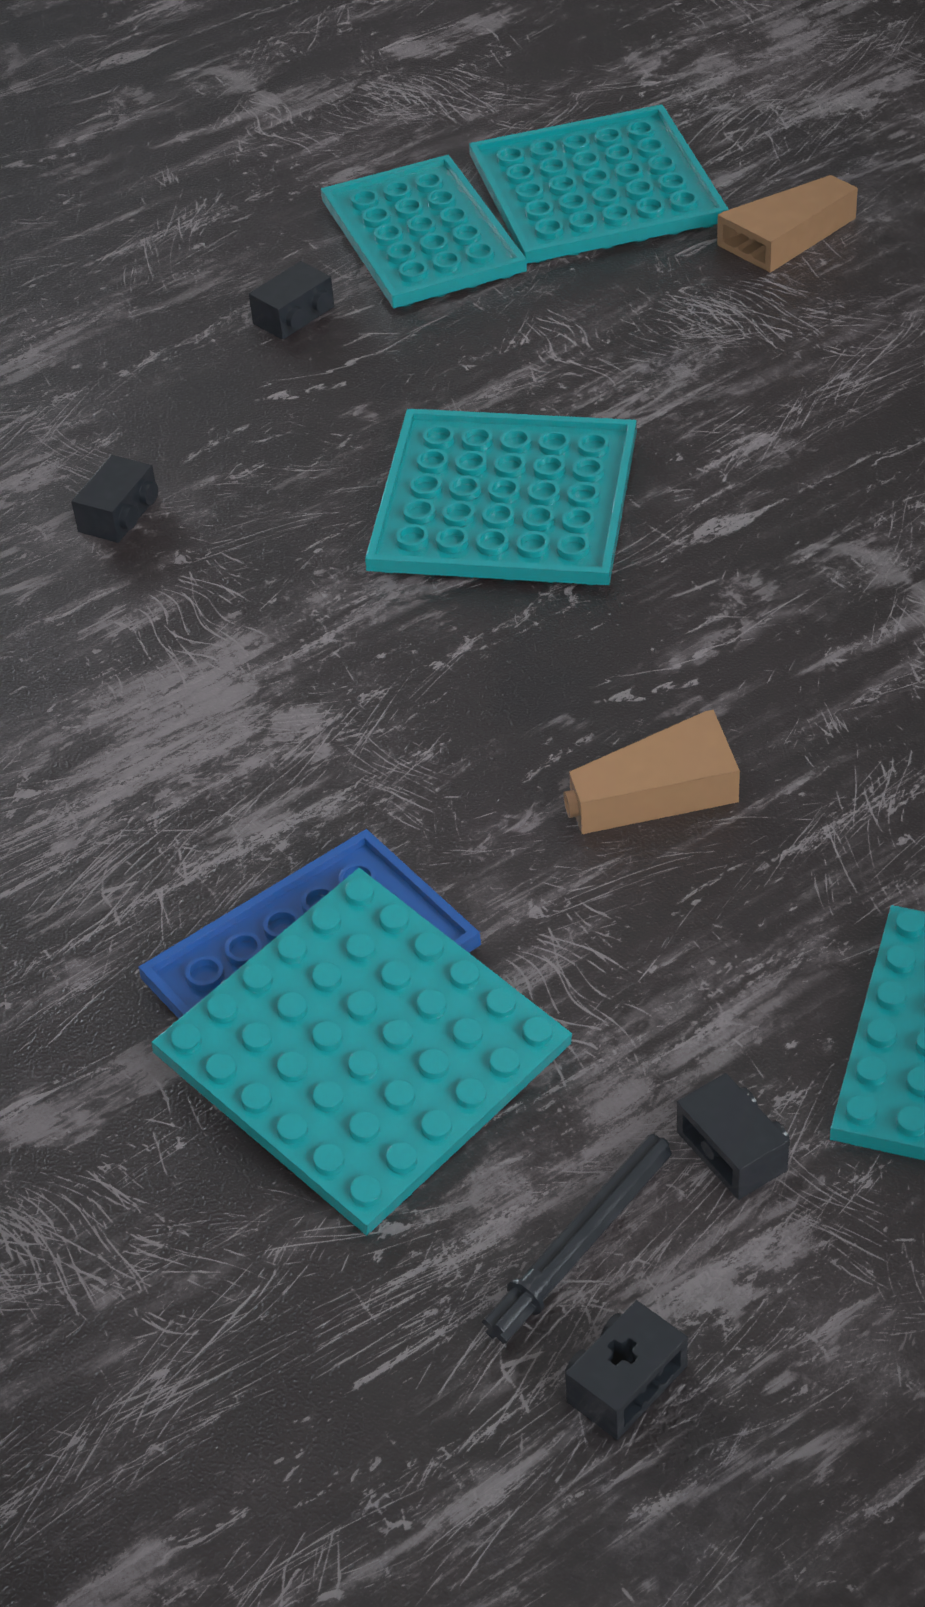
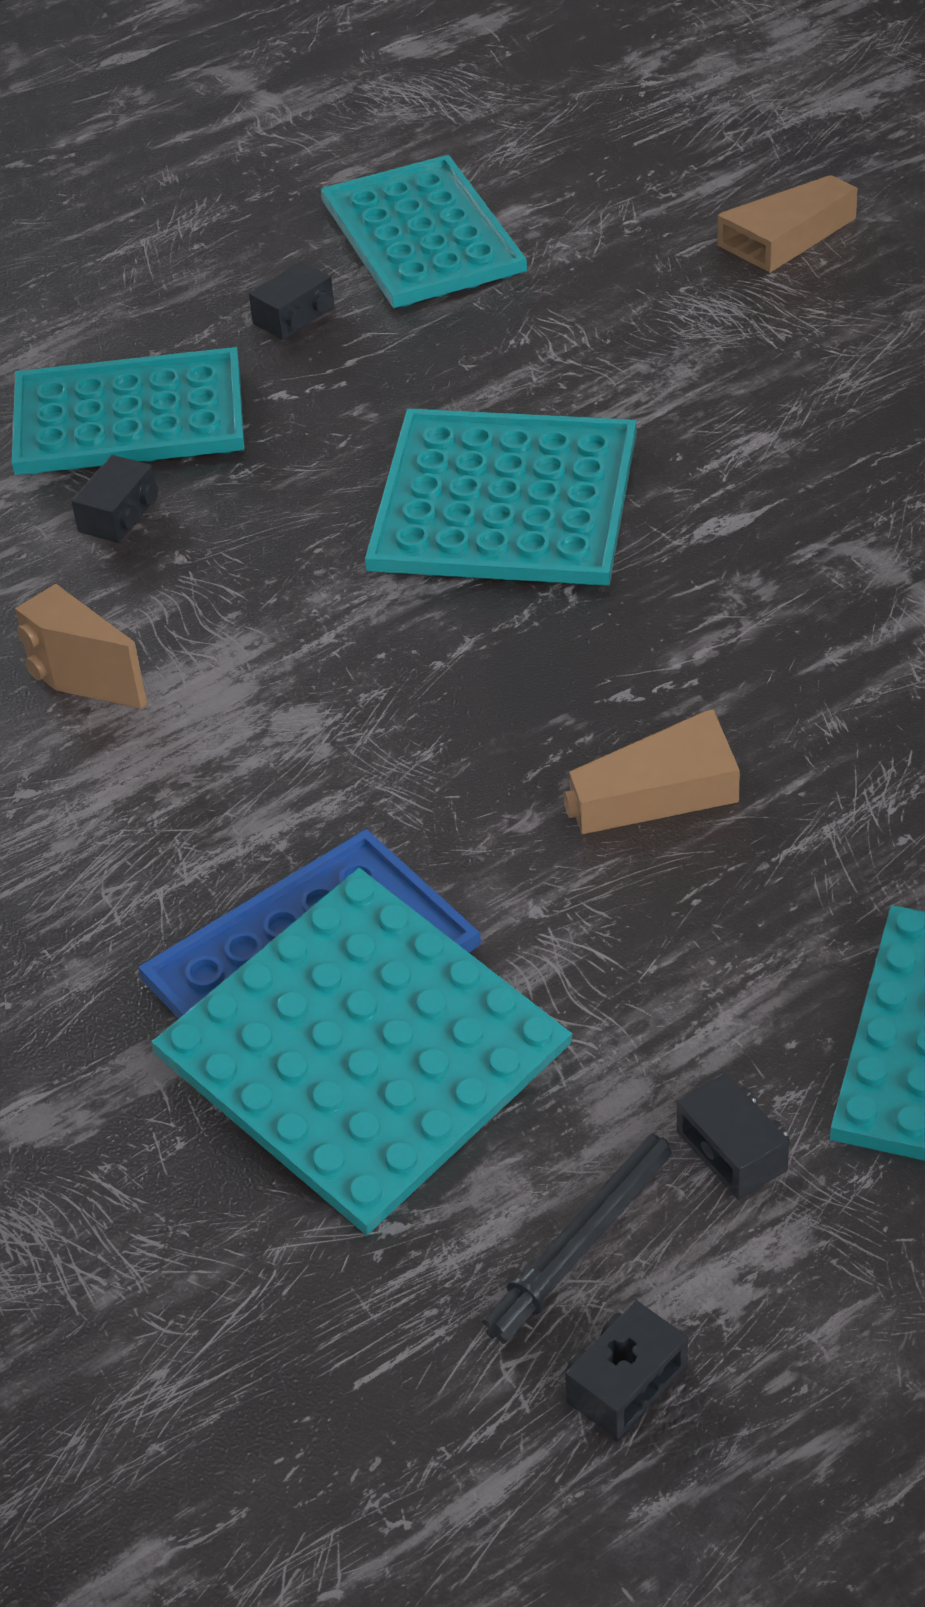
teal plate [469,104,729,264] -> none
none -> teal plate [12,347,245,475]
none -> medium nougat slope [15,584,148,709]

